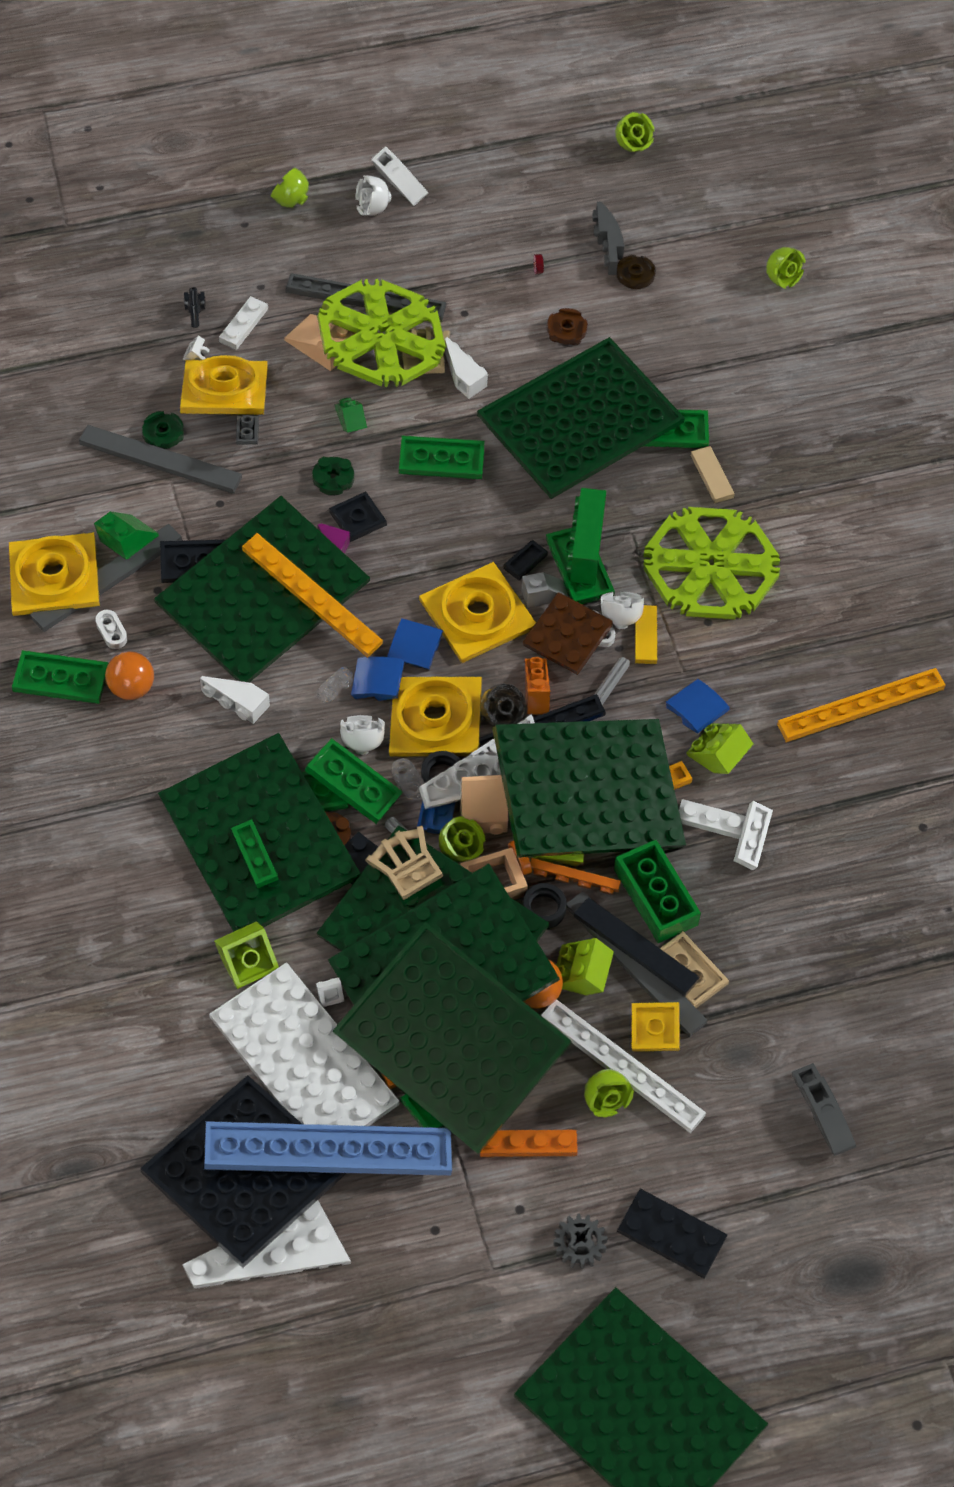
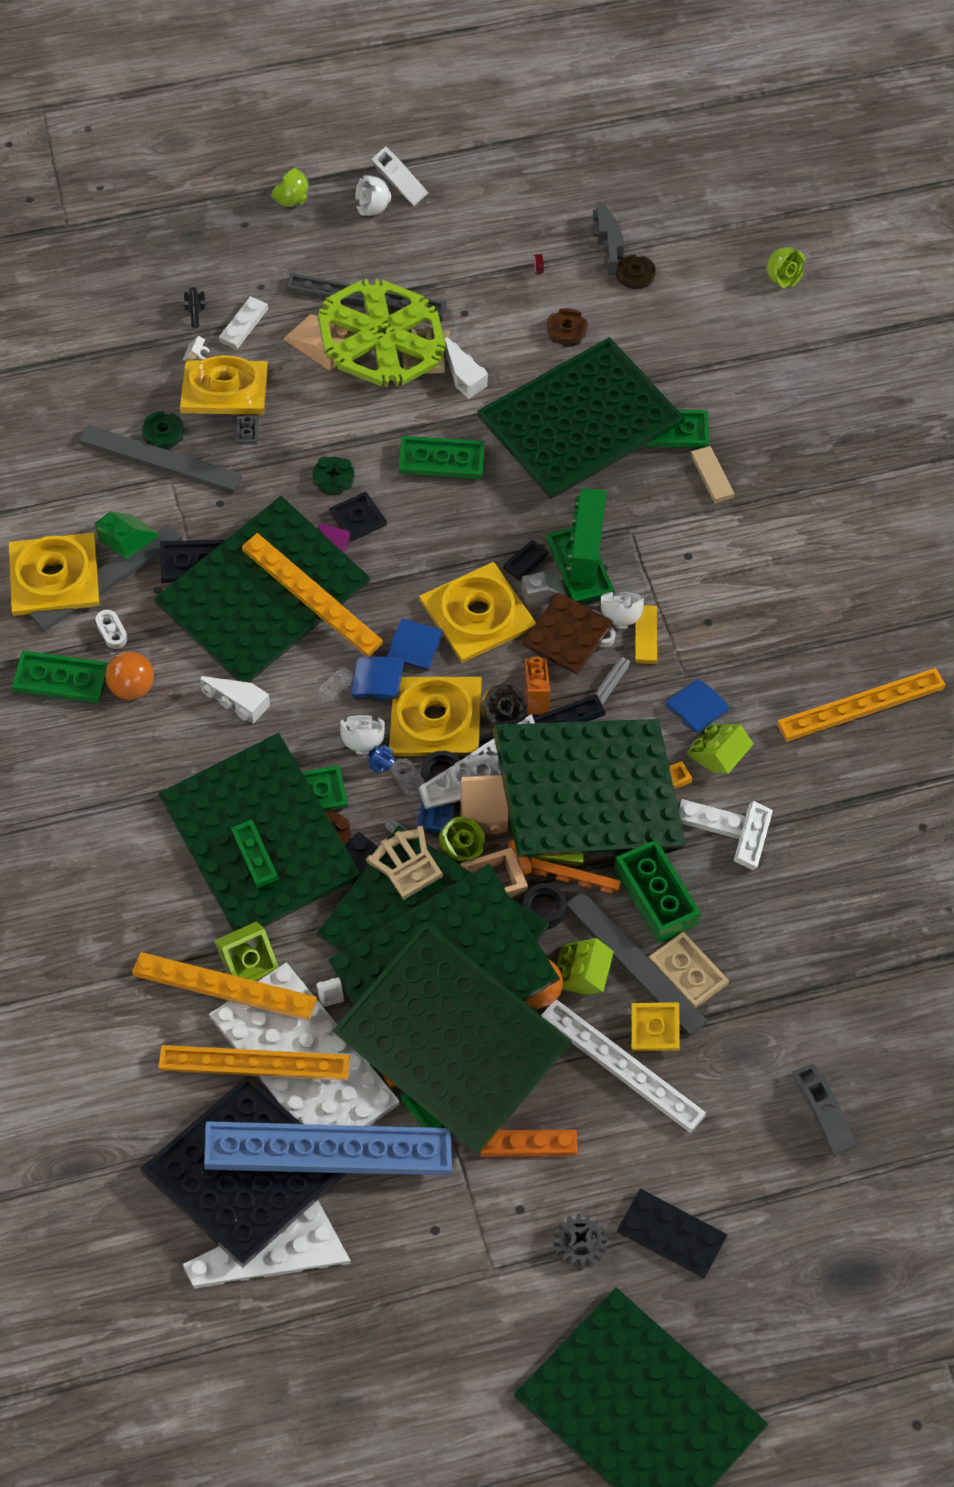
green plate [305,738,403,825] -> none
green slope [334,397,367,433] -> none
black tile [574,897,700,997] -> none
lime cylinder [584,1069,634,1118] -> none
lime cylinder [615,112,654,152] -> none
lime plate [643,507,780,620] -> none
none -> light orange plate [132,952,317,1021]
none -> light orange plate [158,1045,351,1081]
none -> blue gear [367,745,395,773]

